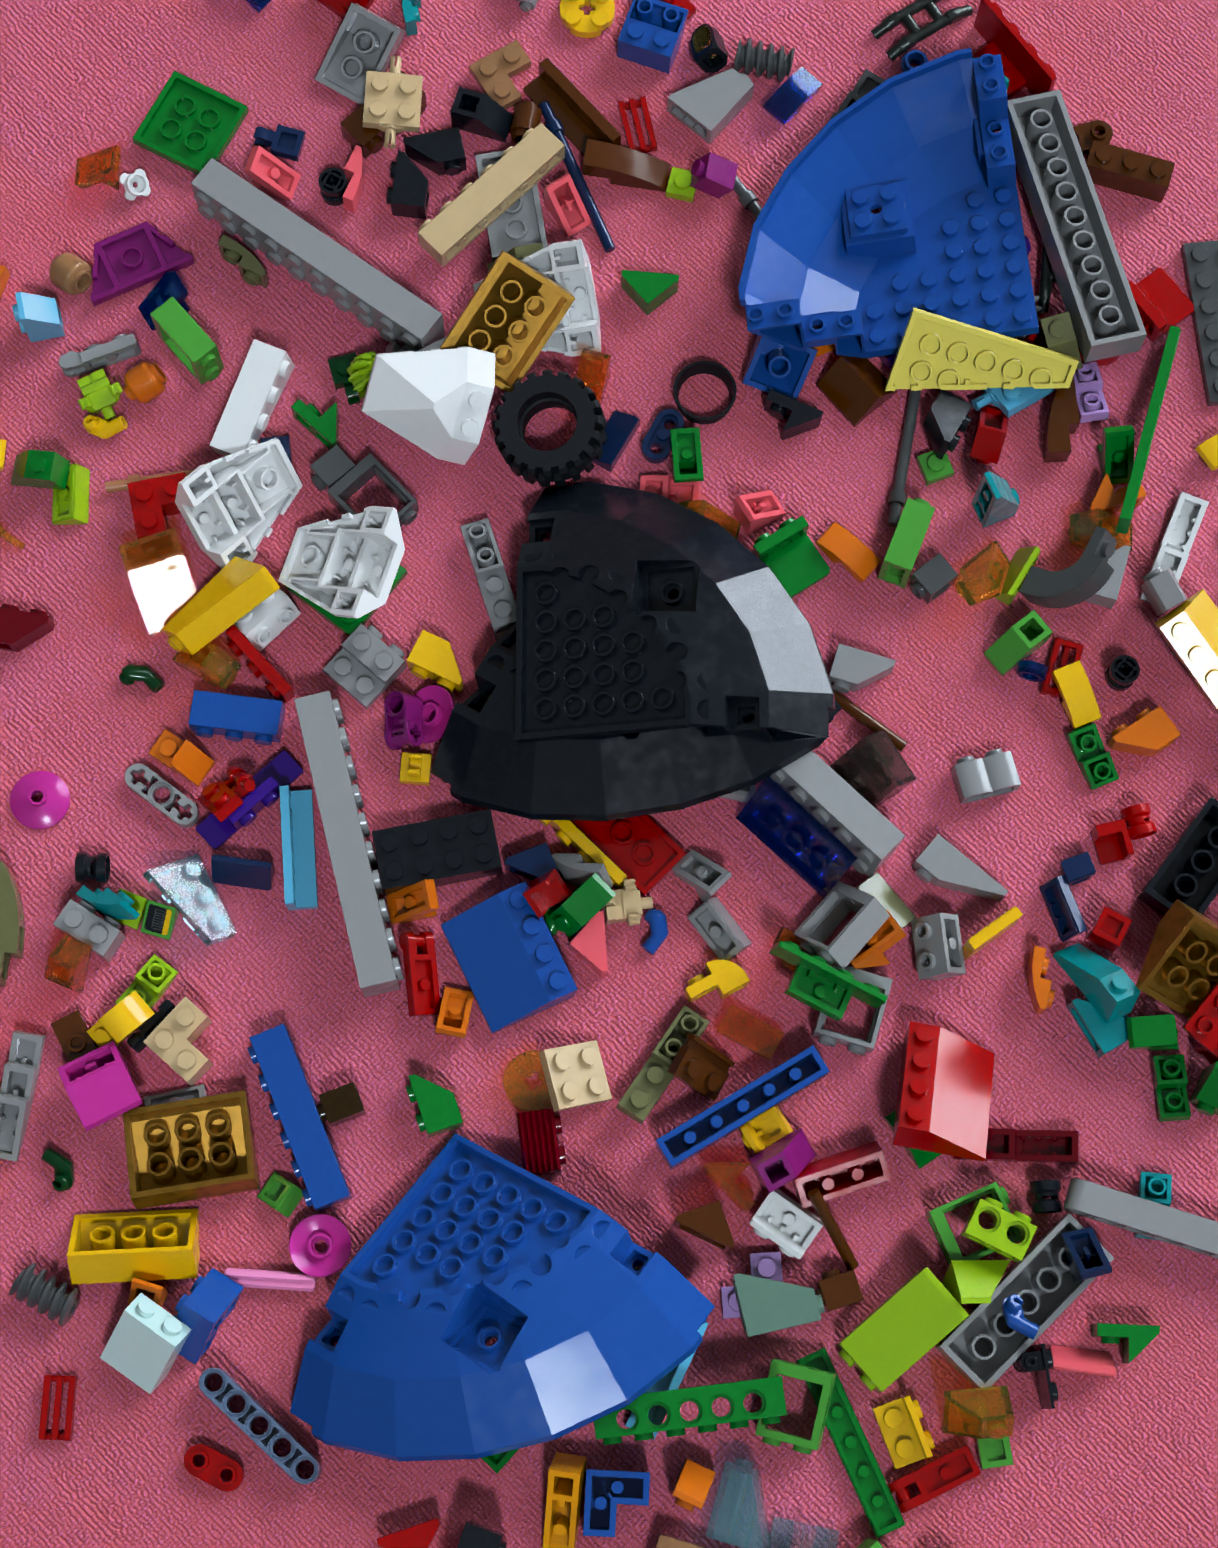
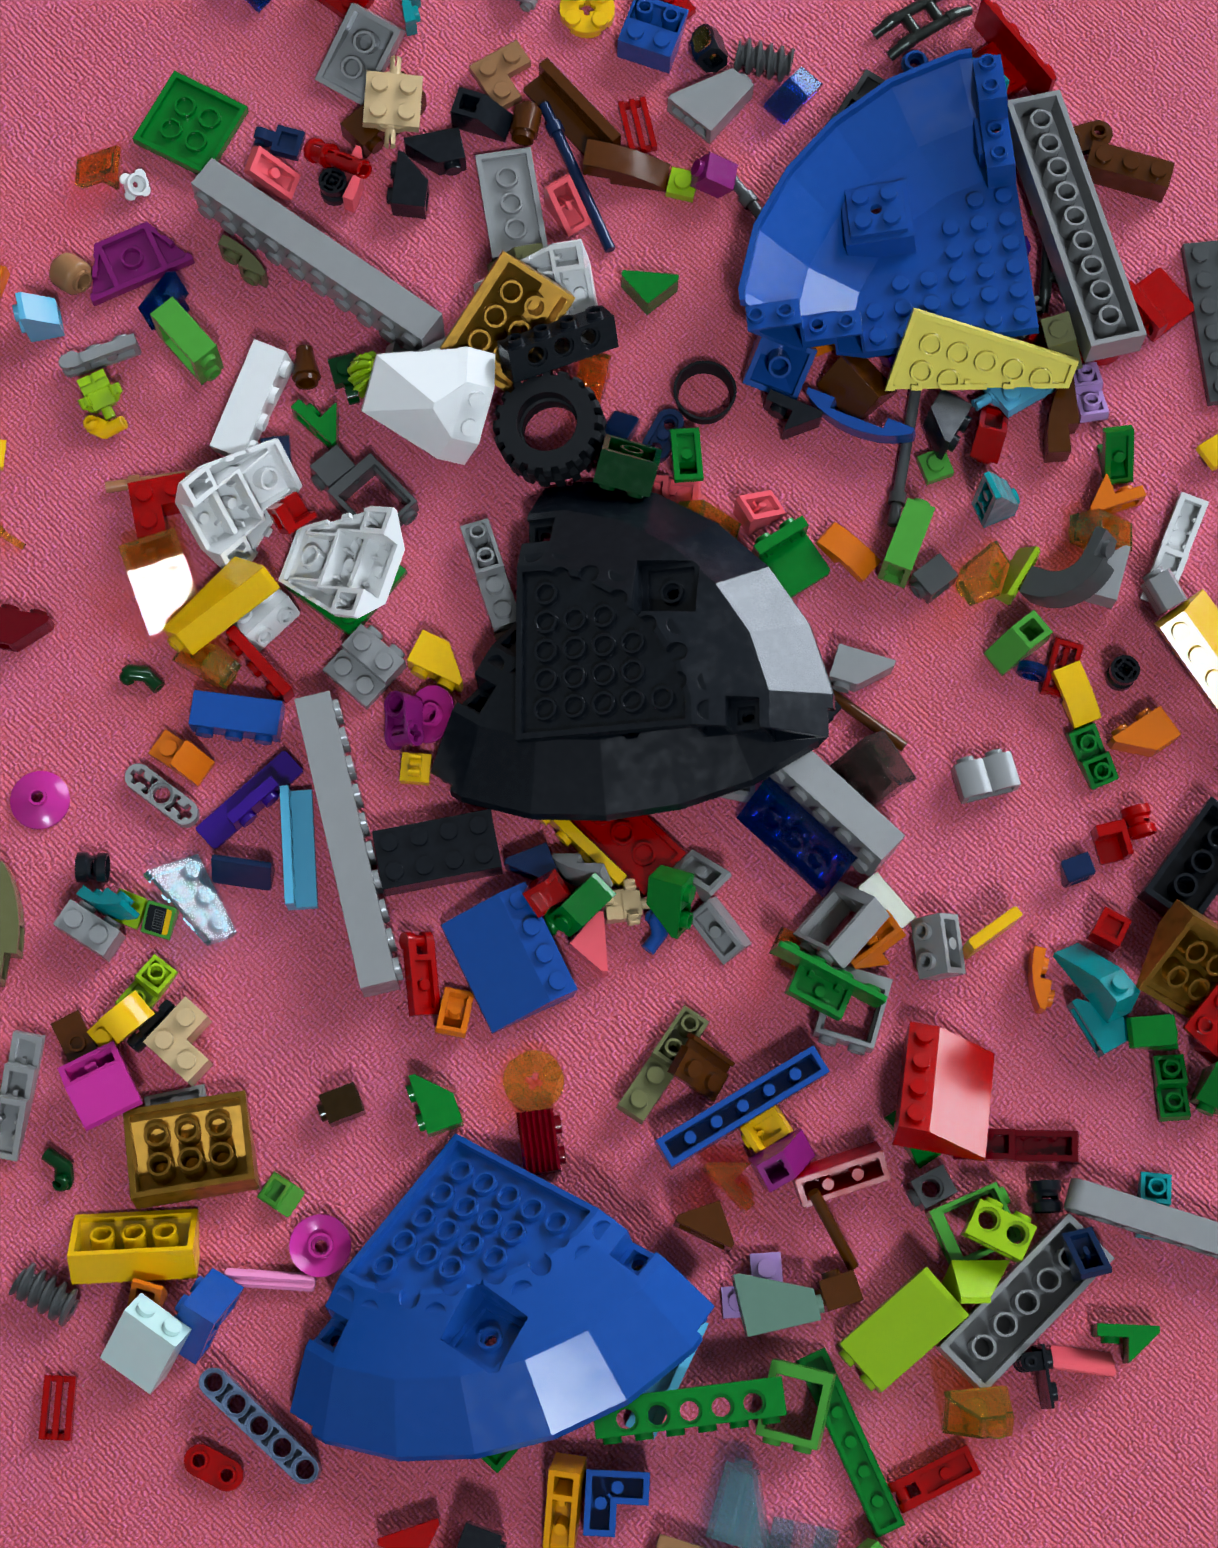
green slope [11,450,71,490] -> none
clear orange slope [44,935,93,994] -> none
lime slope [52,463,90,525] -> none
orange head [123,361,167,404] -> none
red plate [197,766,256,822] -> none
blue brick [247,1024,352,1212] -> none
orange slope [386,879,439,925] -> none
tan brick [418,123,565,267] -> none
tan plate [539,1040,612,1112] -> none
orange slope [670,1459,716,1512] -> none
yellow brick [684,960,750,1003] -> none
clear orange plate [716,1004,784,1061] -> none
white bracket [749,1189,823,1259] -> none
yellow bracket [872,1395,935,1470] -> none
light grey slope [912,834,1008,901] -> none
bright green plate [975,1432,1014,1469] -> none
blue arm [1002,1294,1039,1340] -> none
dark blue plate [1039,875,1087,942] -> none
green tile [1116,325,1181,534] -> none
none -> red panel [266,492,317,534]
none -> reddish brown cone [292,345,321,390]
none -> red pin [304,137,372,179]
none -> black brick [497,305,619,383]
none -> dark green brick [593,434,662,499]
none -> green slope [646,865,696,939]
none -> blue slope [806,387,916,444]
none -> dark grey brick [906,1164,958,1211]

